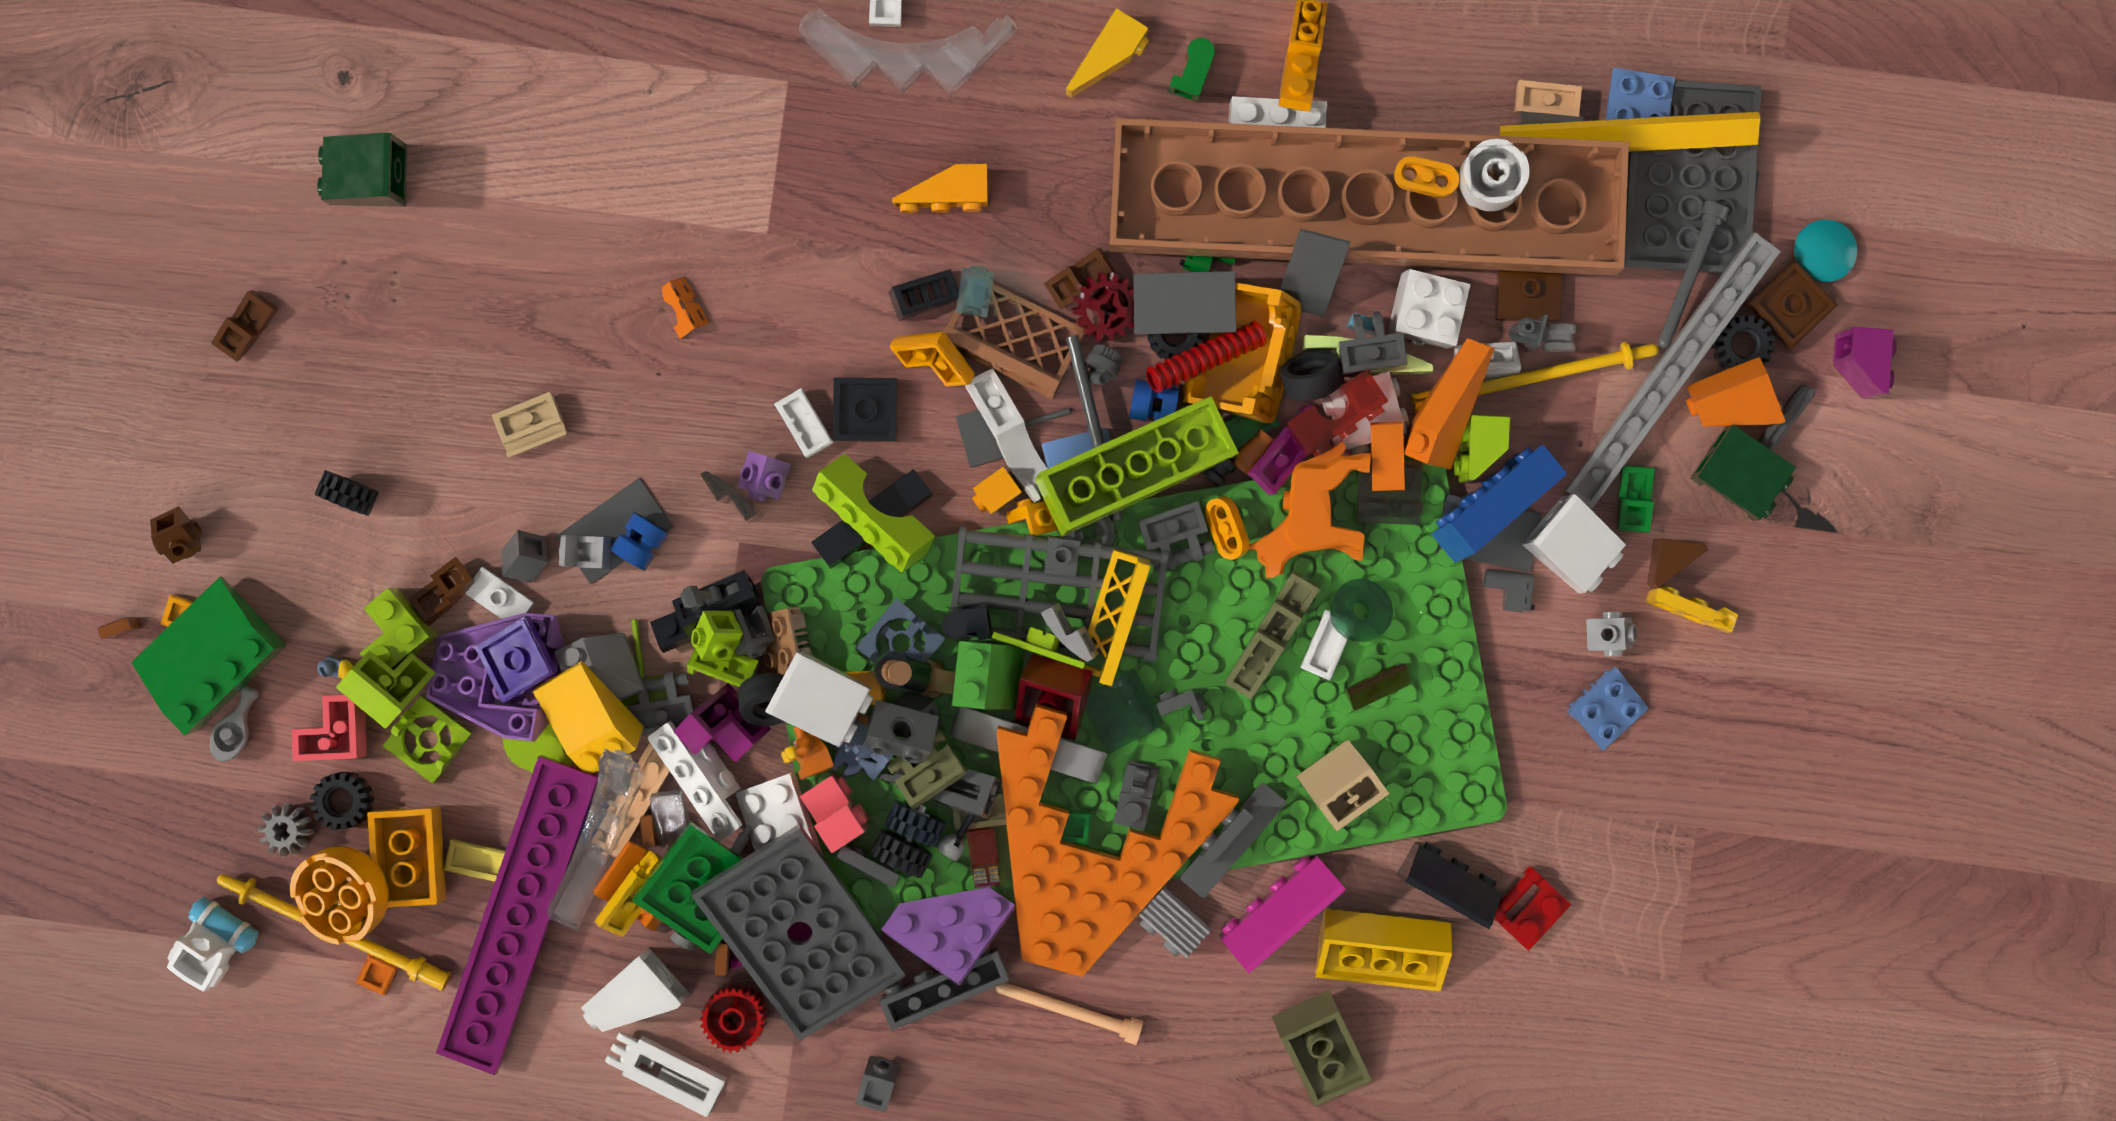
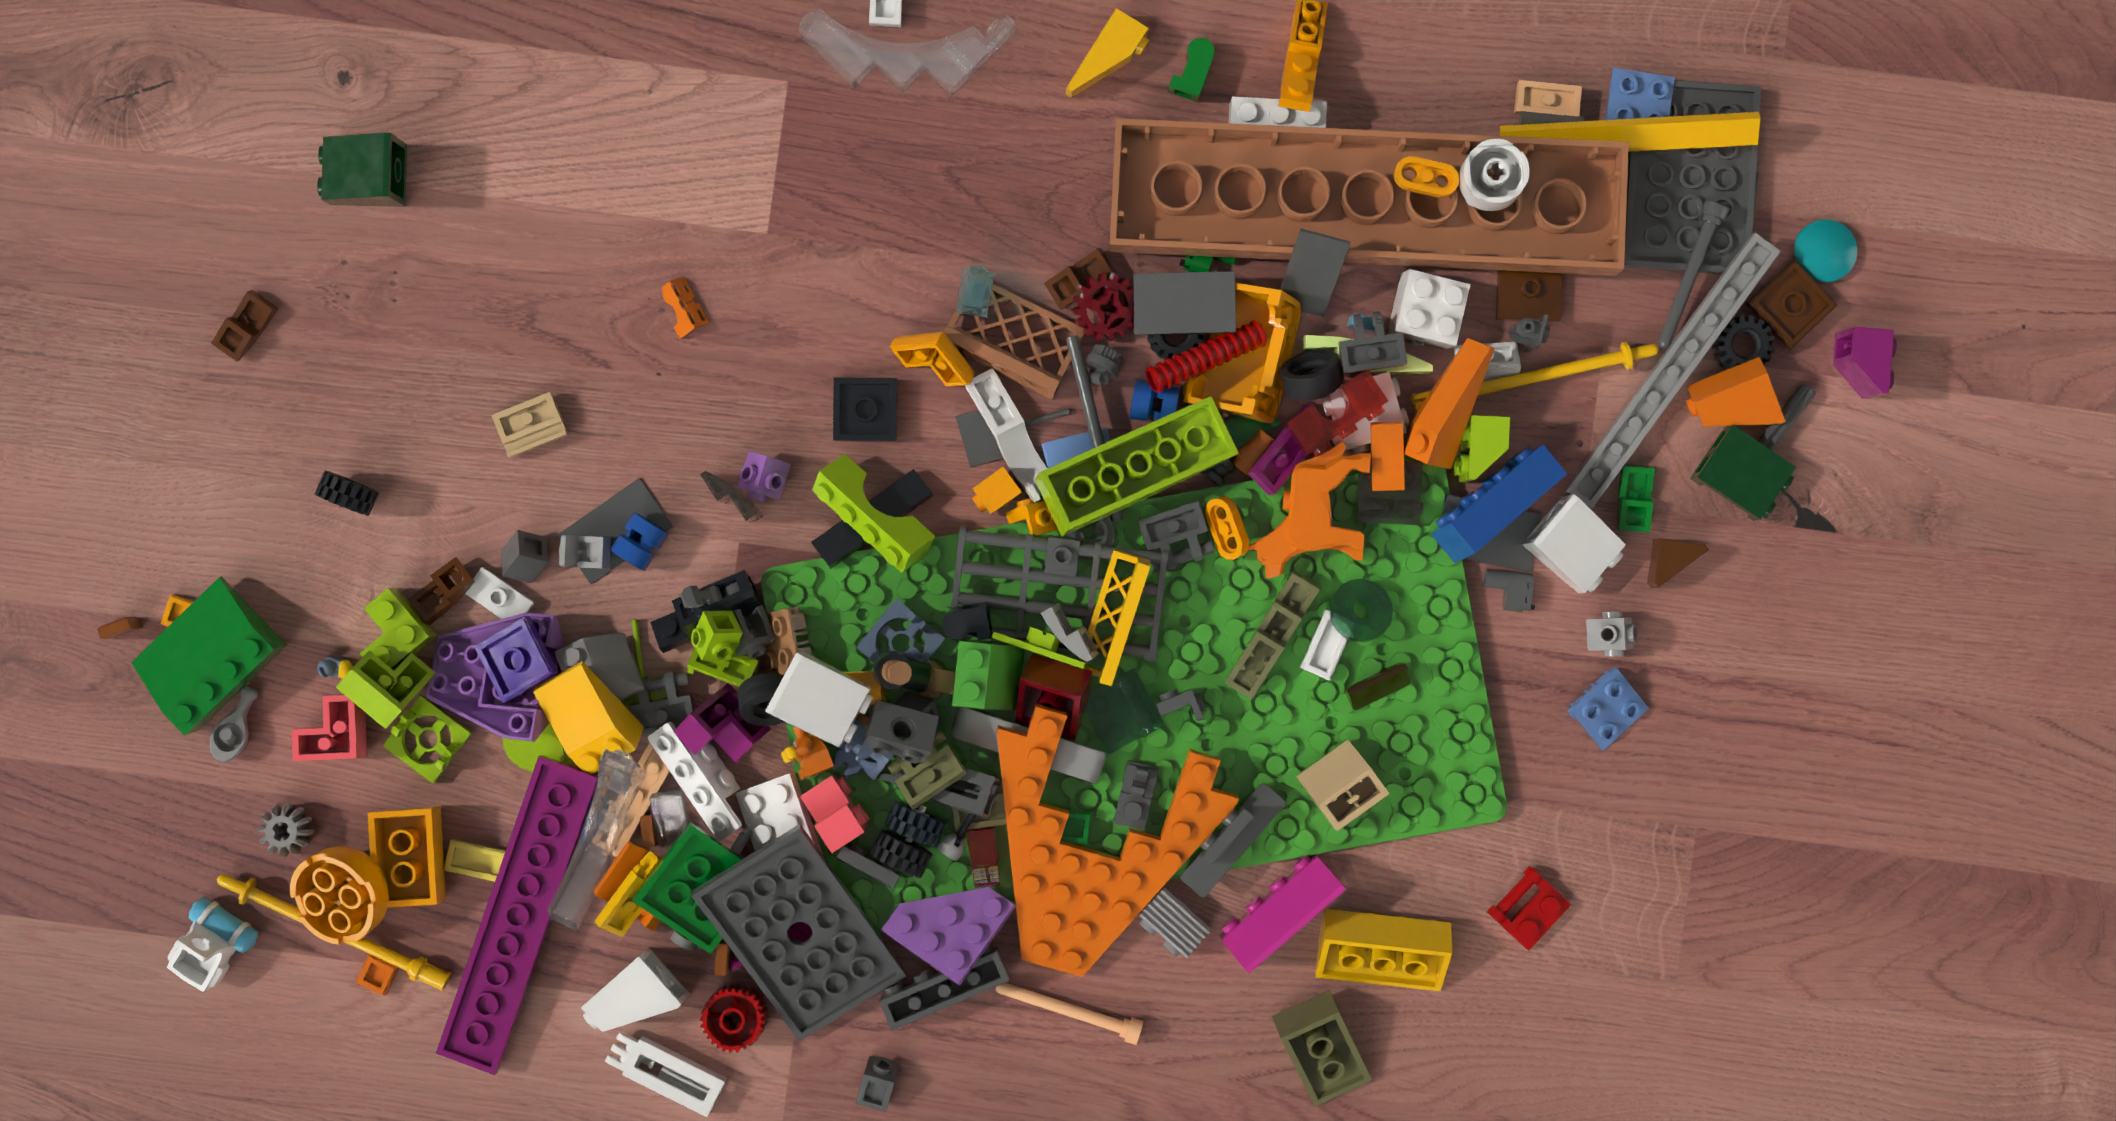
reddish brown brick [150,506,203,564] -> none
black tyre [310,772,374,830] -> none
white plate [774,388,834,459] -> none
black slope [889,269,961,321] -> none
light orange slope [892,164,988,213] -> none
black slope [1396,841,1502,929] -> none
light grey wheel [1543,323,1576,352] -> none
yellow hinge [1646,586,1738,633] -> none

